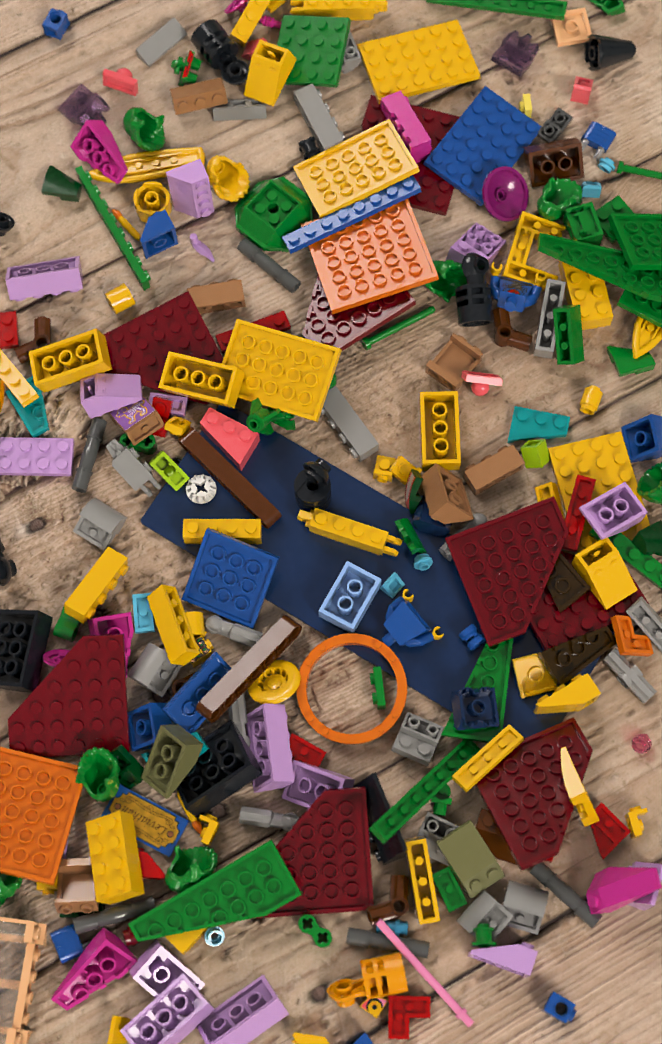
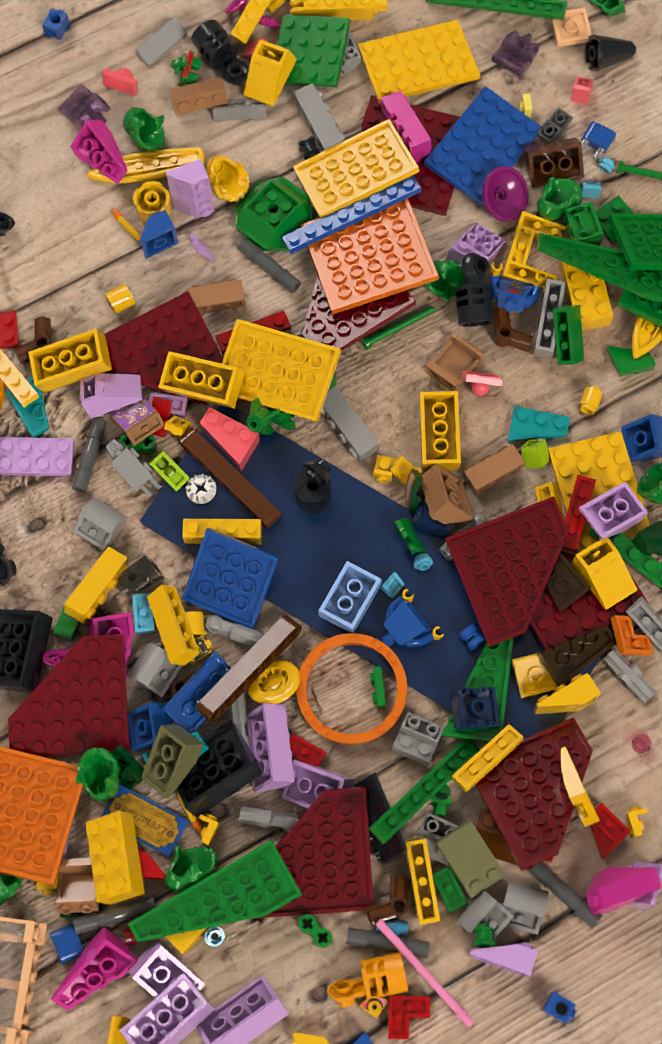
lavender slope [5,256,83,301] -> none
dark green slope [41,165,82,202] -> none
green plate [75,166,151,291] -> none
yellow hinge [297,508,403,557] -> none
none -> clear smoke torso [116,555,164,595]

